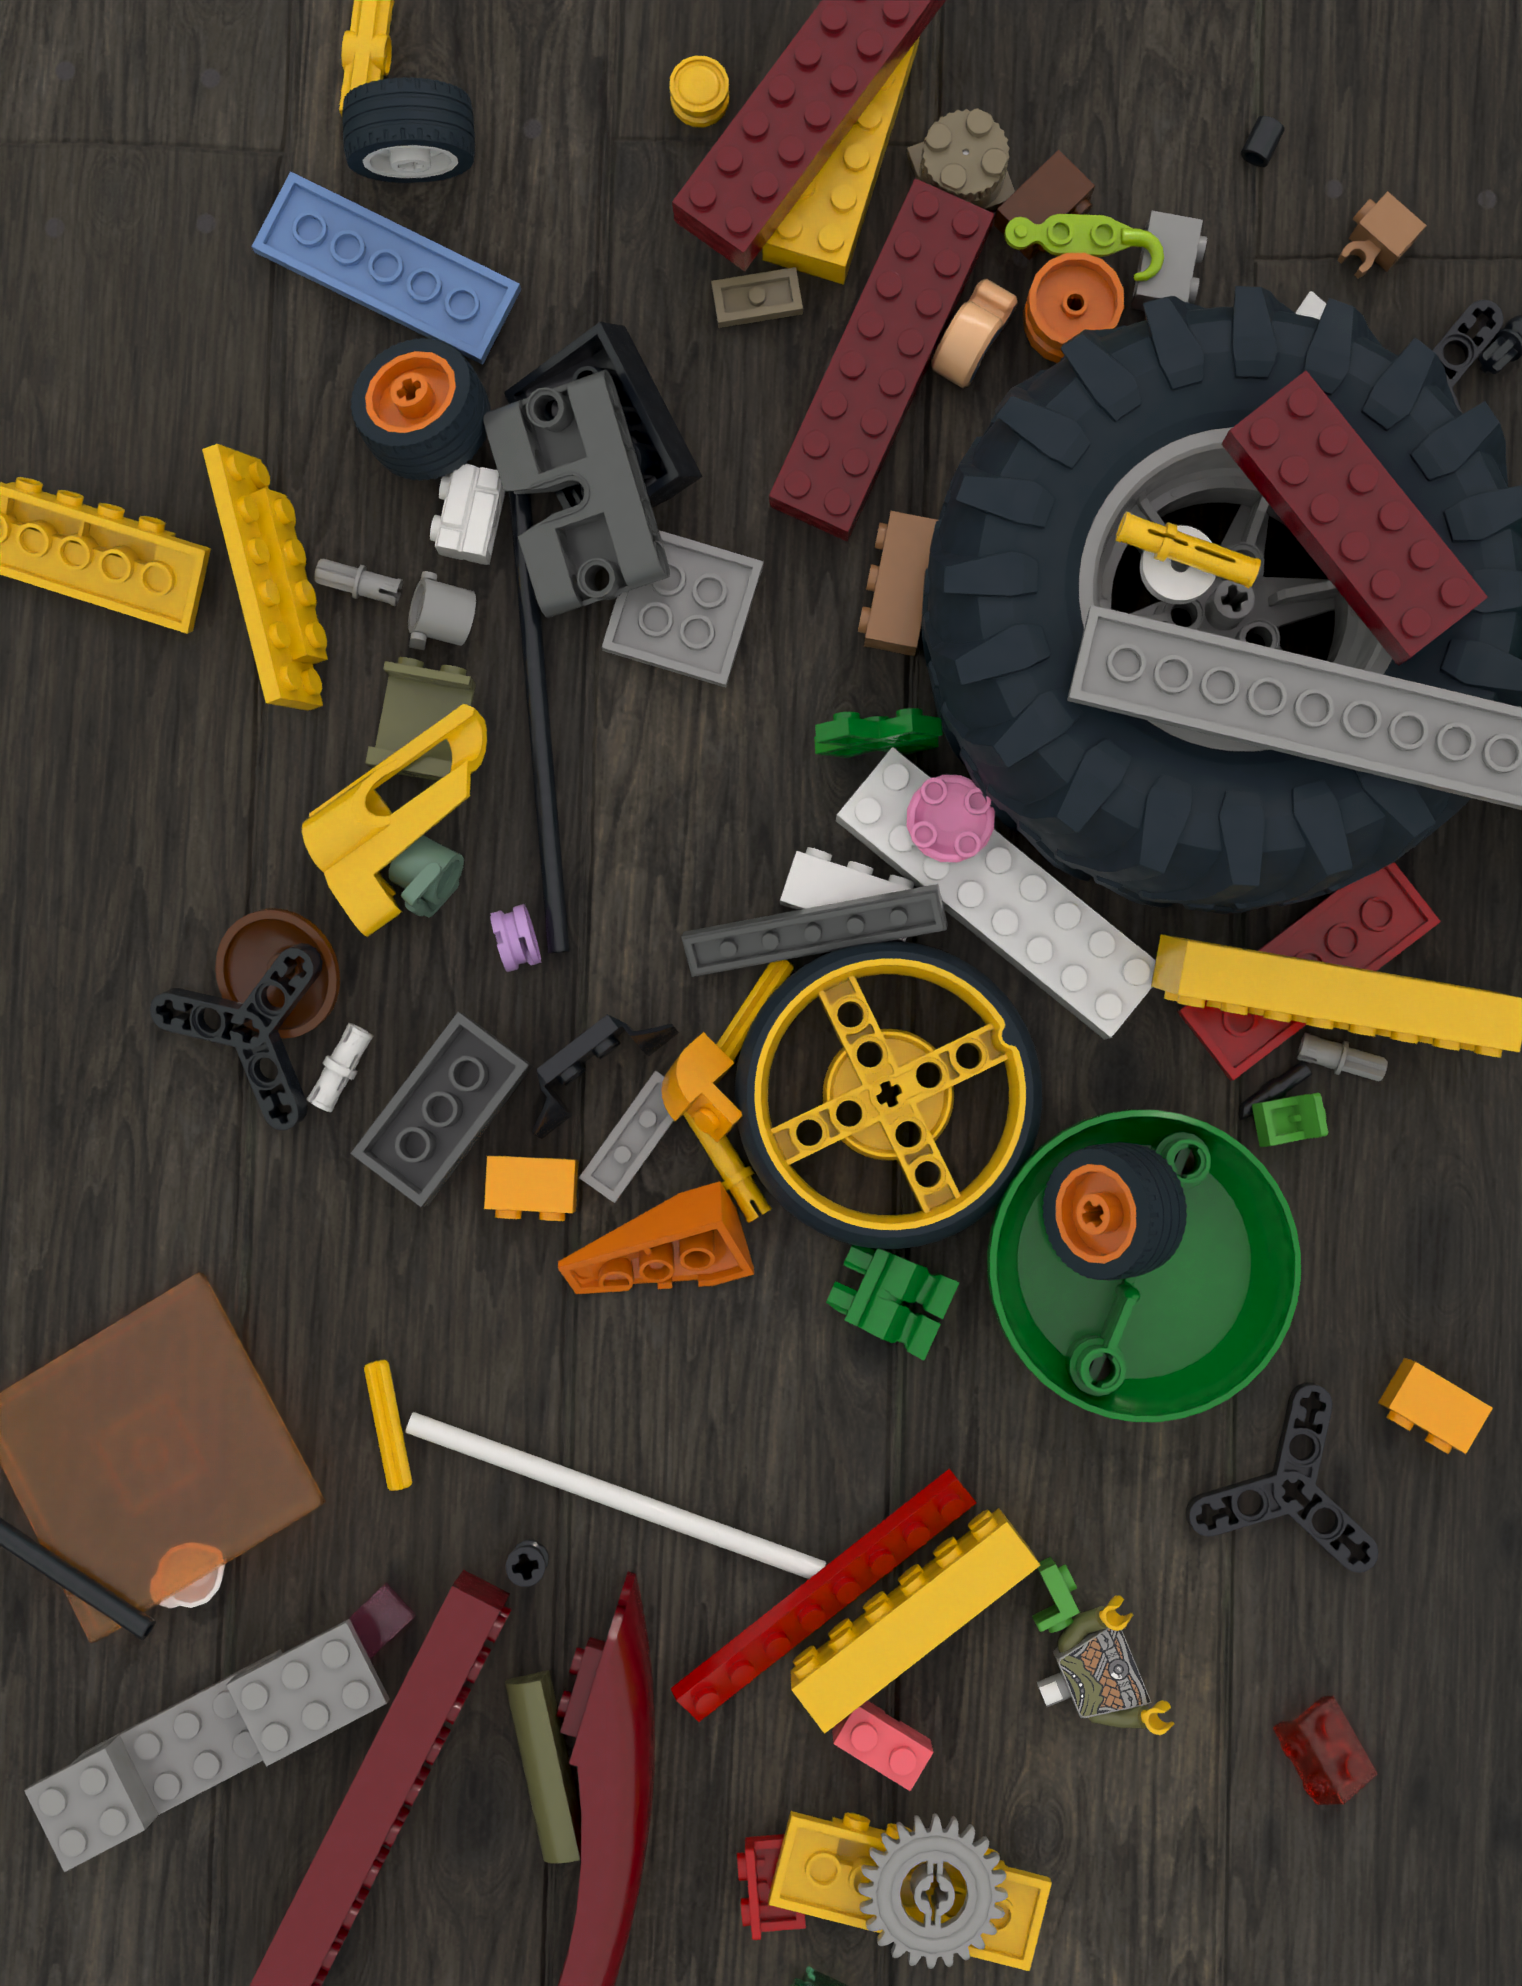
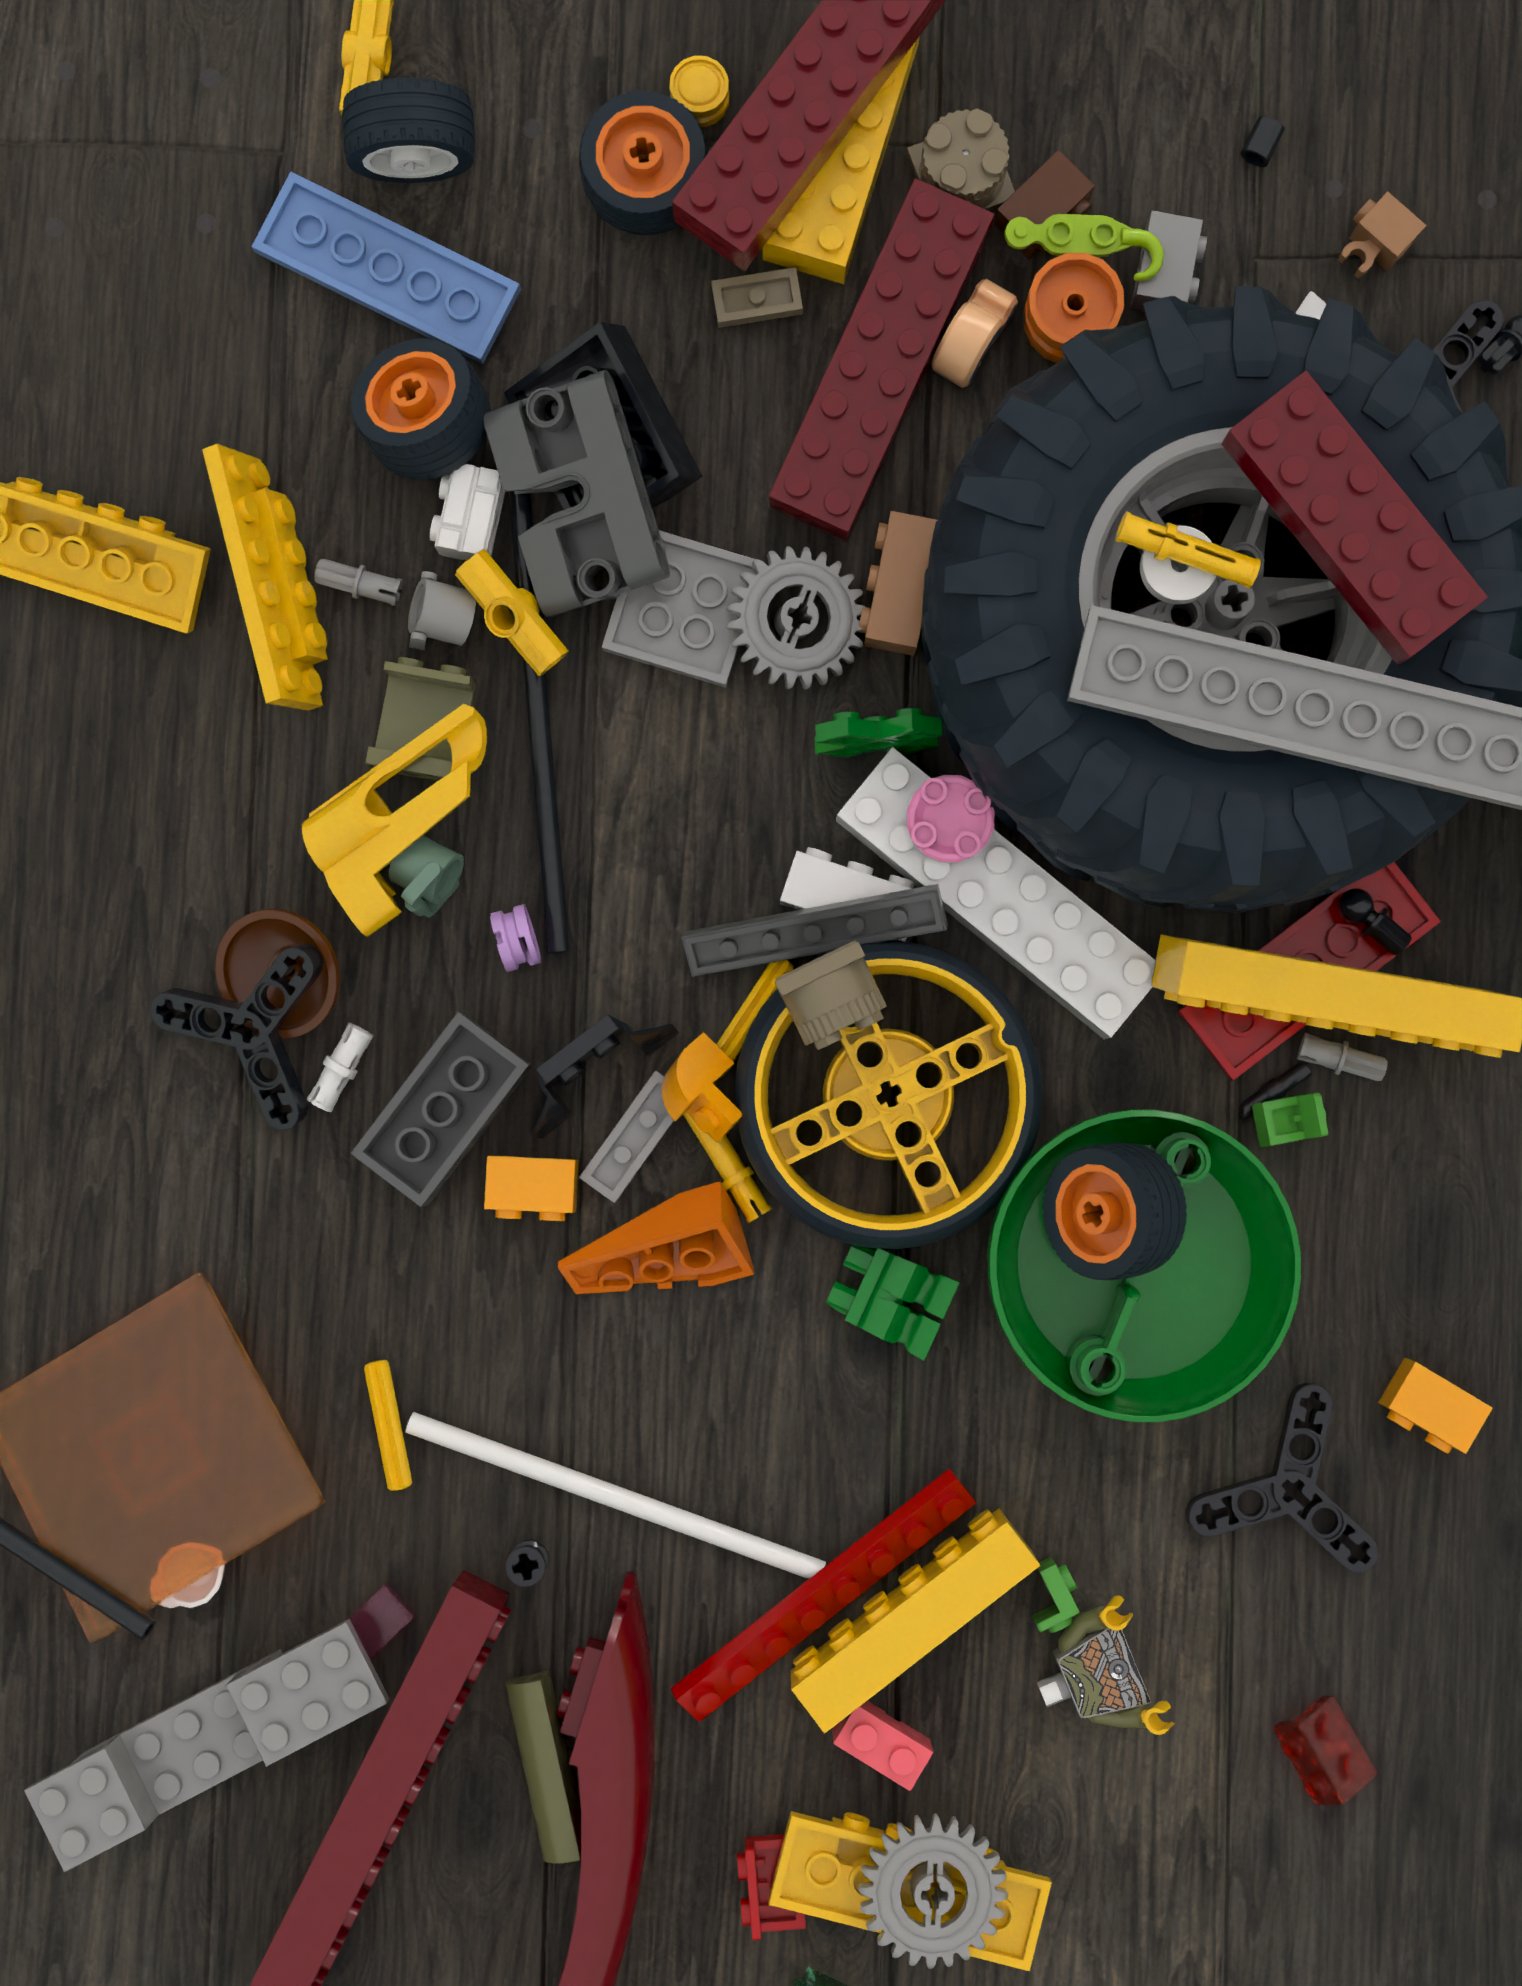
none -> yellow piece [455,549,568,676]
none -> wheel [579,90,708,236]
none -> light grey gear [726,546,865,690]
none -> dark tan piece [775,940,887,1050]
none -> black axle [1338,888,1412,955]

